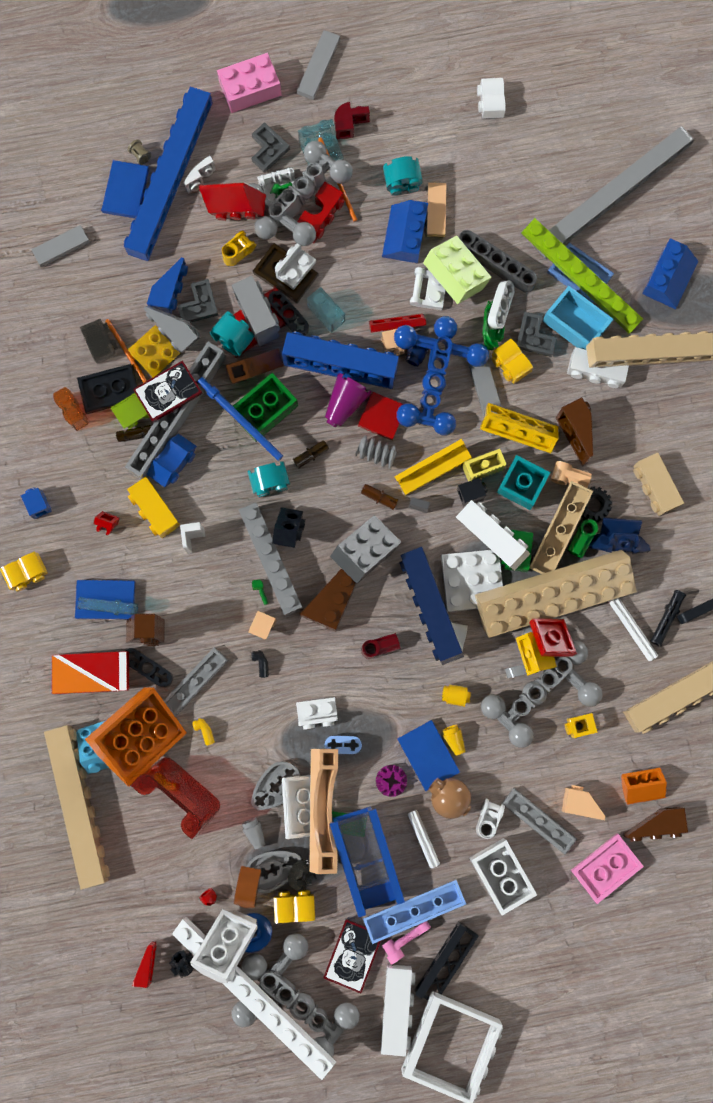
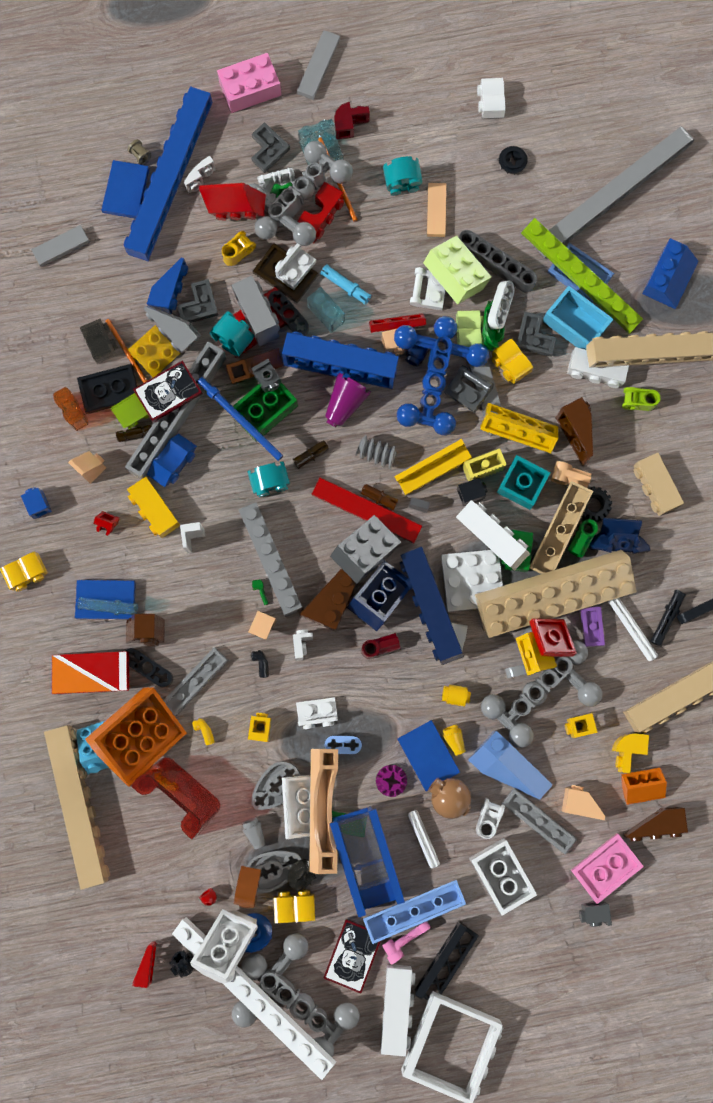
black brick [272,507,306,548] -> none
red tile [358,392,403,441] -> none
blue slope [382,200,428,263] -> none
none -> light nougat slope [68,451,106,484]
none -> yellow brick [248,712,272,742]
none -> dark grey brick [252,359,281,393]
none -> white bracket [293,630,313,661]
none -> red tile [311,478,422,544]
none -> medium azure pin [320,264,372,305]
none -> dark blue slope [347,560,409,631]
none -> dark grey plate [444,365,494,413]
none -> yellowish green brick [456,310,484,347]
none -> medium blue wedge [468,731,552,800]
none -> black gear [498,146,528,175]
none -> dark grey brick [579,902,612,927]
none -> medium lavender plate [580,607,605,647]
none -> yellow brick [612,734,649,773]
none -> lime piece [622,387,661,411]

